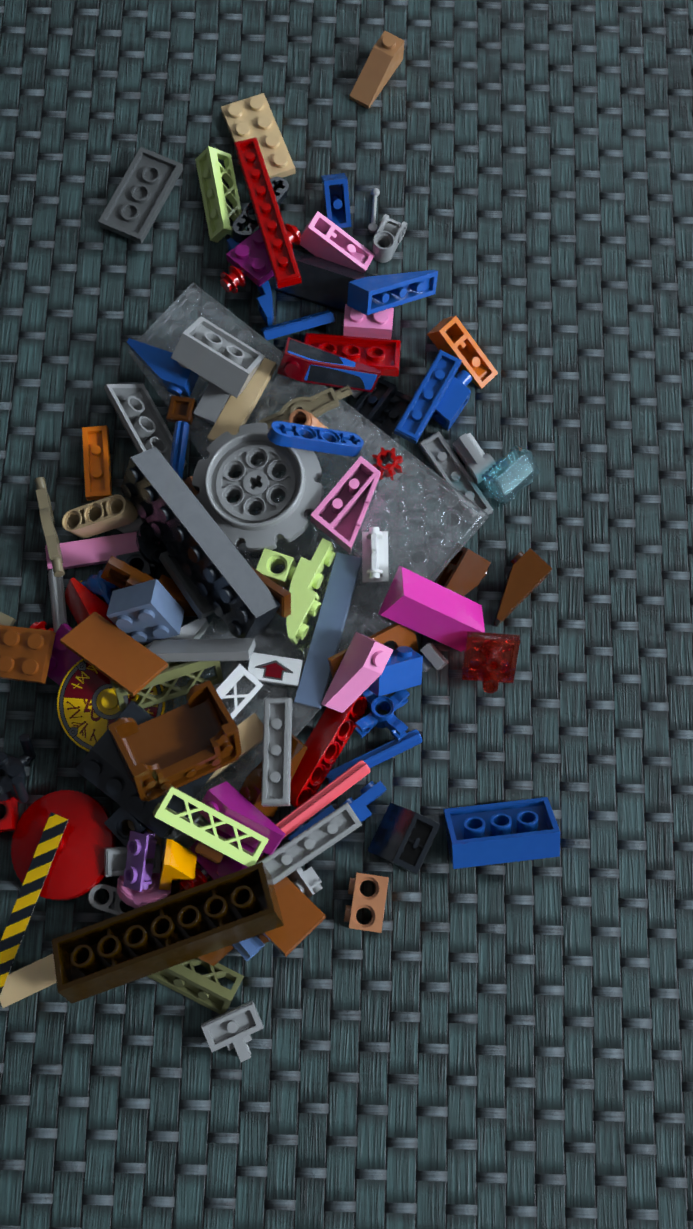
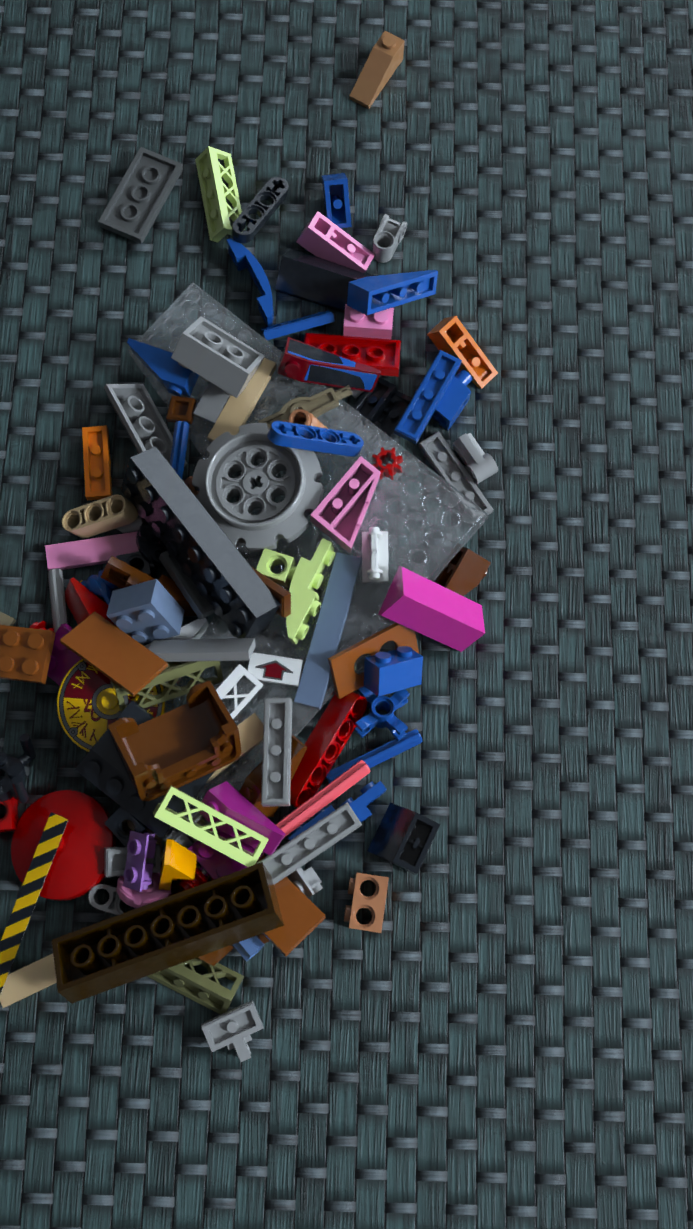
dark tan piece [34,477,65,577] -> none
reddish brown tile [195,841,224,865] -> none
magenta plate [220,223,301,294] -> none
tan plate [221,93,296,179] -> none
red tile [234,137,302,289] -> none
bright pink slope [321,632,393,713] -> none
light grey hinge [368,188,380,234] -> none
light grey tile [420,643,449,672] -> none
blue slope [444,797,560,869] -> none
clear red plate [462,632,520,693] -> none
clear light blue brick [482,445,540,504] -> none
reddish brown slope [493,548,552,627] -> none

